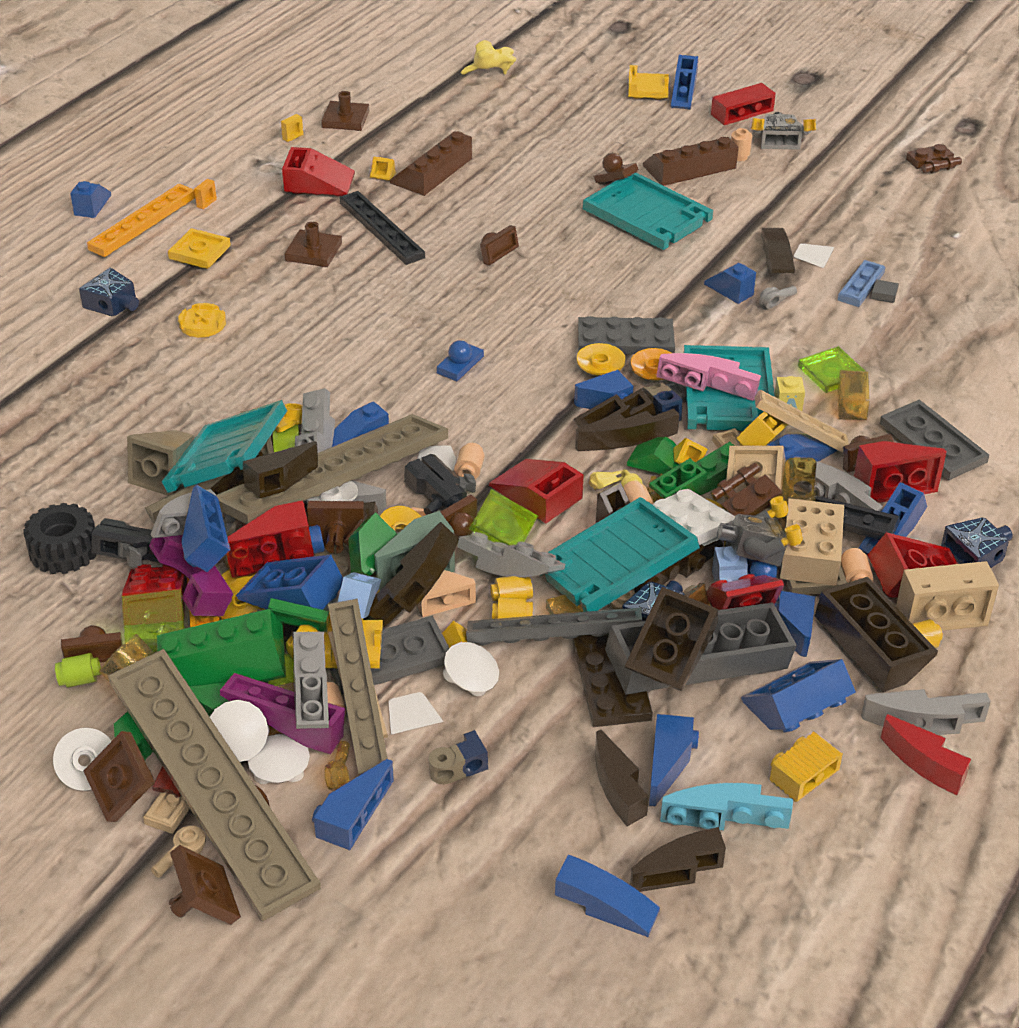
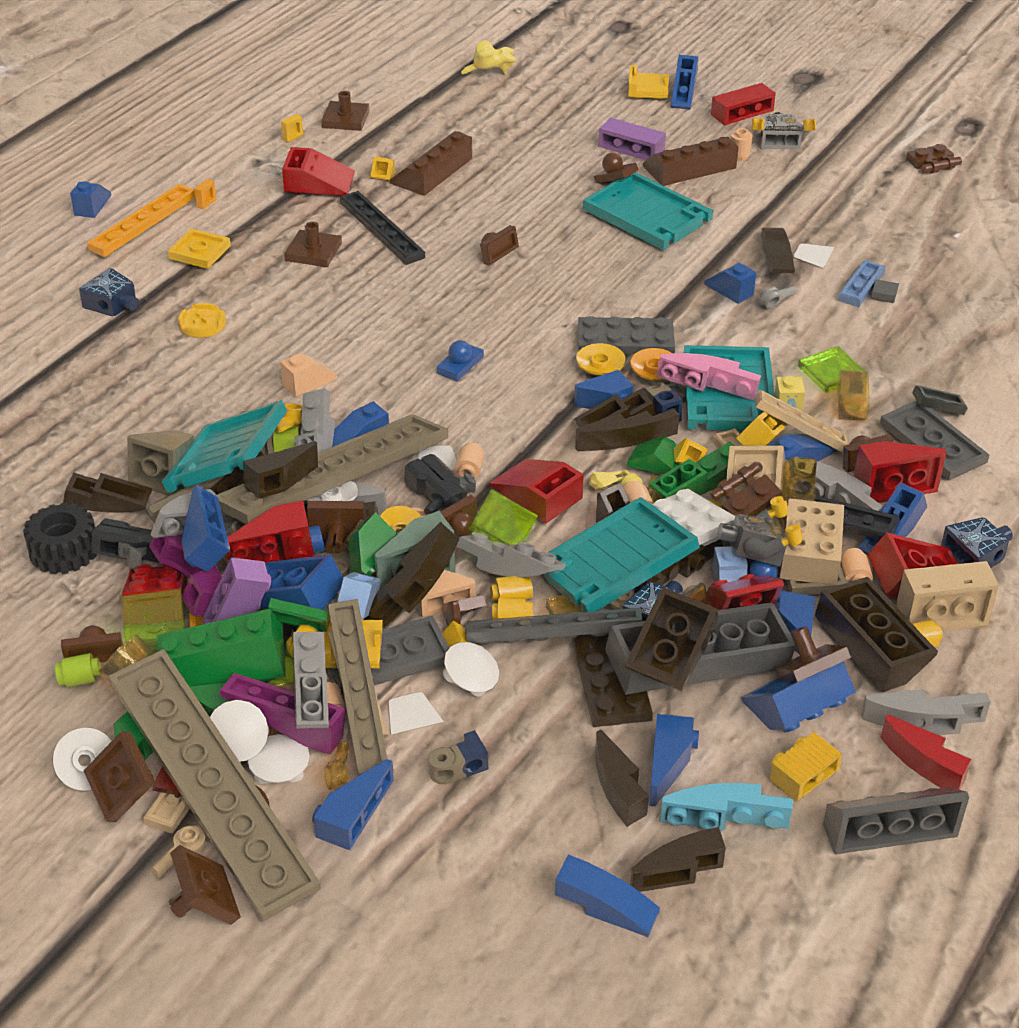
none -> dark brown slope [63,472,153,513]
none -> medium lavender brick [202,557,271,624]
none -> light nougat slope [280,353,337,397]
none -> reddish brown tile [442,595,486,626]
none -> medium lavender brick [598,118,666,160]
none -> reddish brown tile [774,626,851,682]
none -> dark grey slope [823,787,970,855]
none -> pearl dark grey tile [912,385,968,415]

